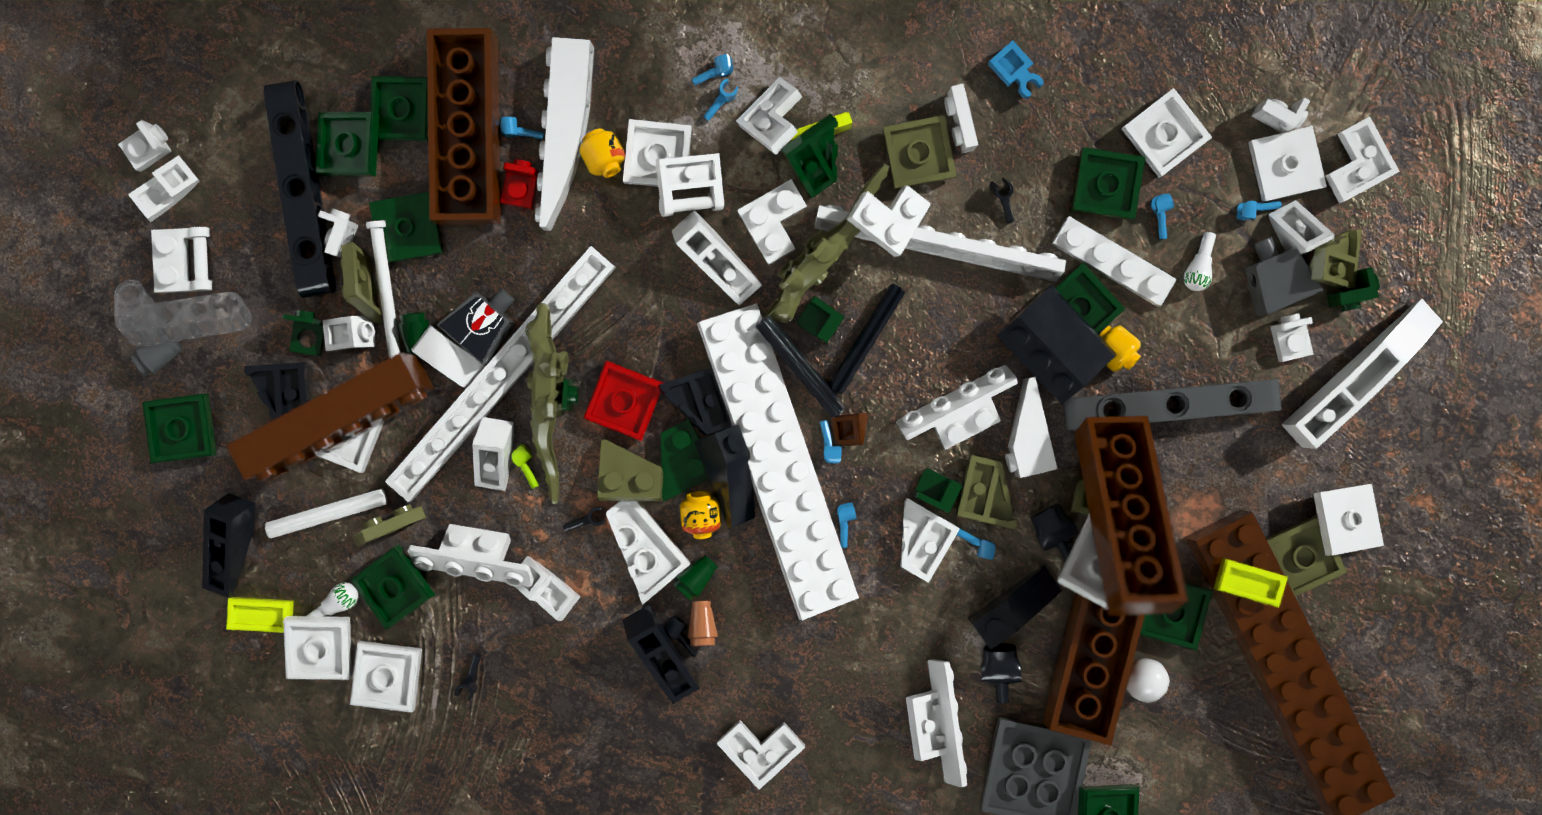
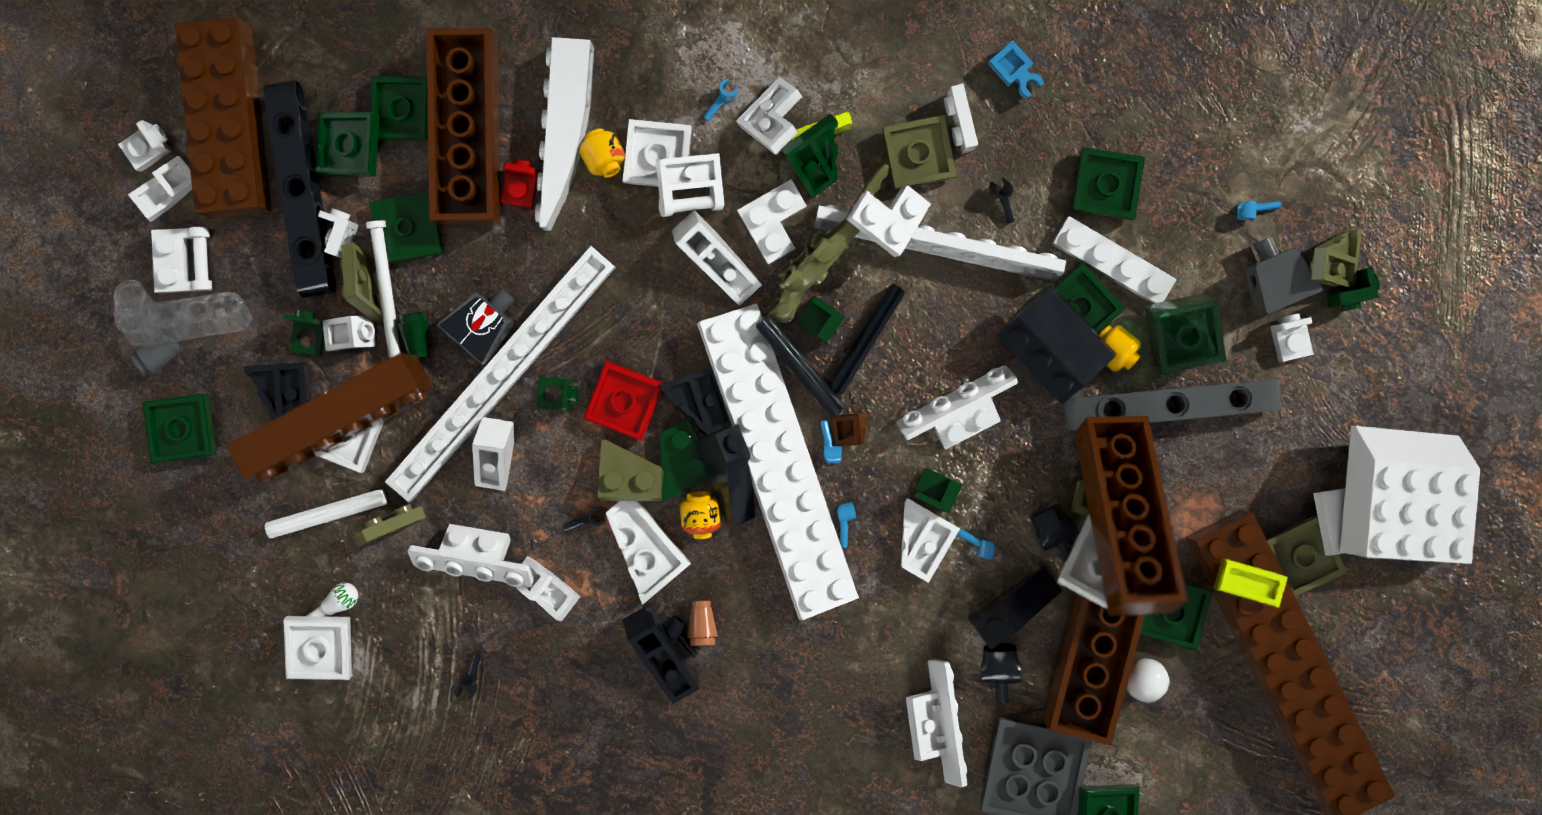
black slope [202,493,256,598] -> none
neon yellow tile [226,597,294,633] -> none
dark green plate [350,544,435,630] -> none
white plate [350,641,422,712] -> none
white slope [411,325,485,389] -> none
dark azure hand [500,117,544,140] -> none
lime hand [511,444,539,489] -> none
olive animal [525,303,569,504] -> none
dark green cone [672,555,718,602] -> none
dark azure hand [692,54,733,86] -> none
white plate [717,720,805,790] -> none
olive wing [956,455,1017,530] -> none
white slope [1005,377,1057,478] -> none
white plate [1121,88,1212,178] -> none
dark azure hand [1150,194,1174,239] -> none
white piece [1183,232,1216,292] -> none
white plate [1248,126,1327,203] -> none
white bracket [1252,98,1310,133] -> none
white slope [1268,200,1334,254] -> none
white slope [1281,298,1443,449] -> none
white plate [1325,117,1400,203] -> none
none -> reddish brown brick [175,17,272,218]
none -> clear green brick [1145,293,1226,374]
none -> white slope [1340,426,1480,564]

